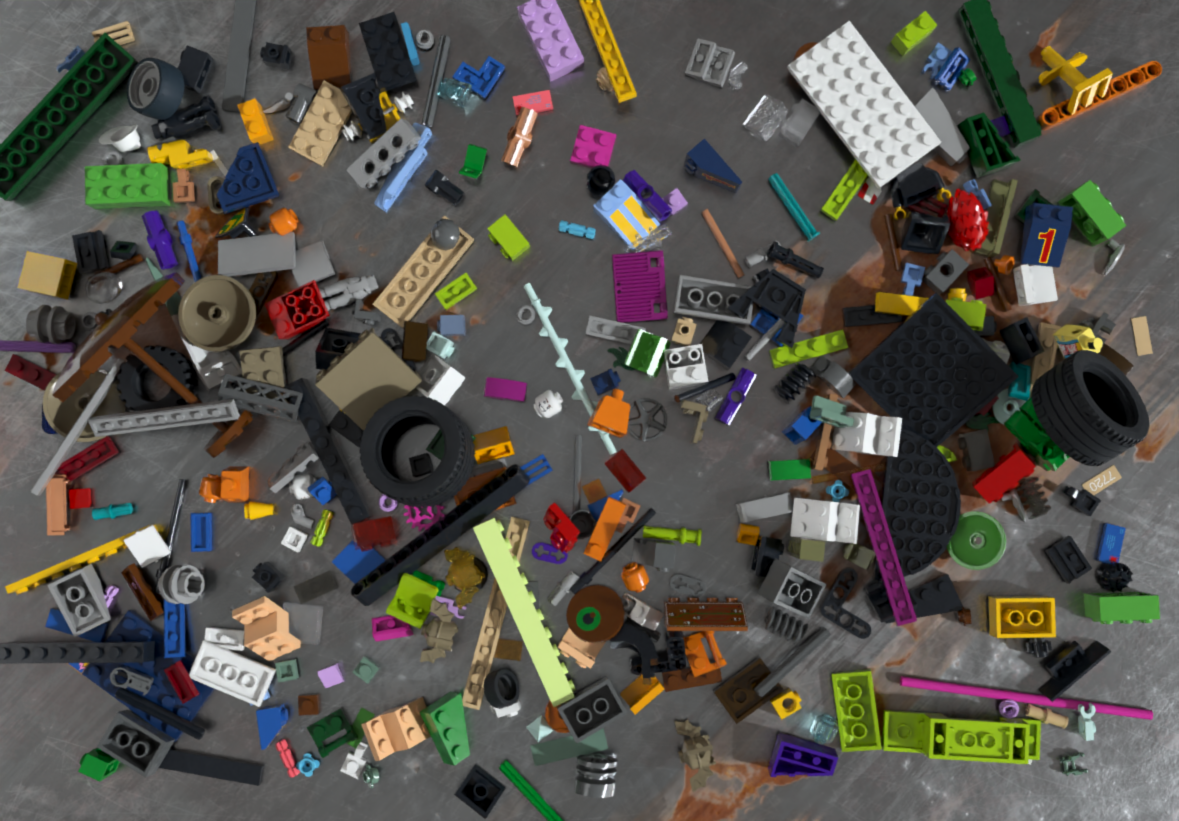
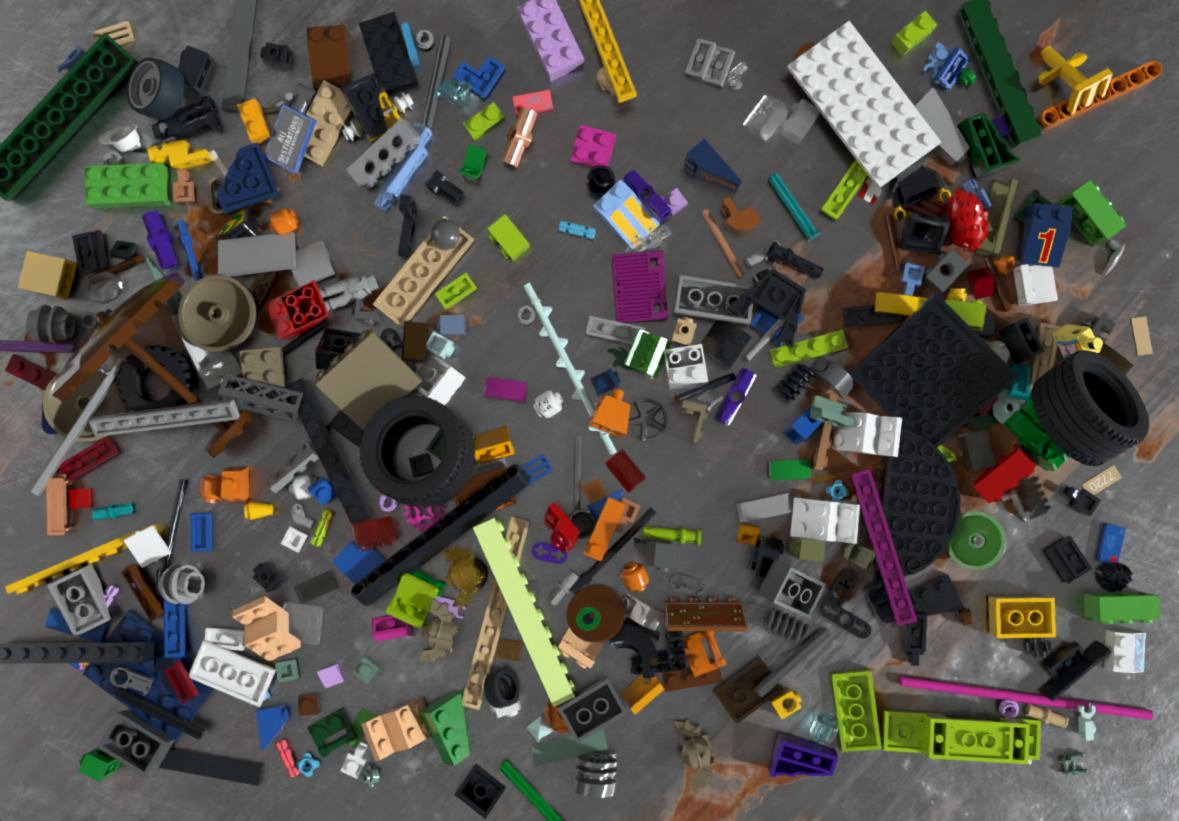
none -> tile [264,104,317,173]
none -> black beam [398,194,418,258]
none -> lime plate [463,102,505,140]
none -> dark orange brick [720,196,761,233]
none -> black hinge [904,612,927,666]
none -> white slope [1103,629,1146,673]

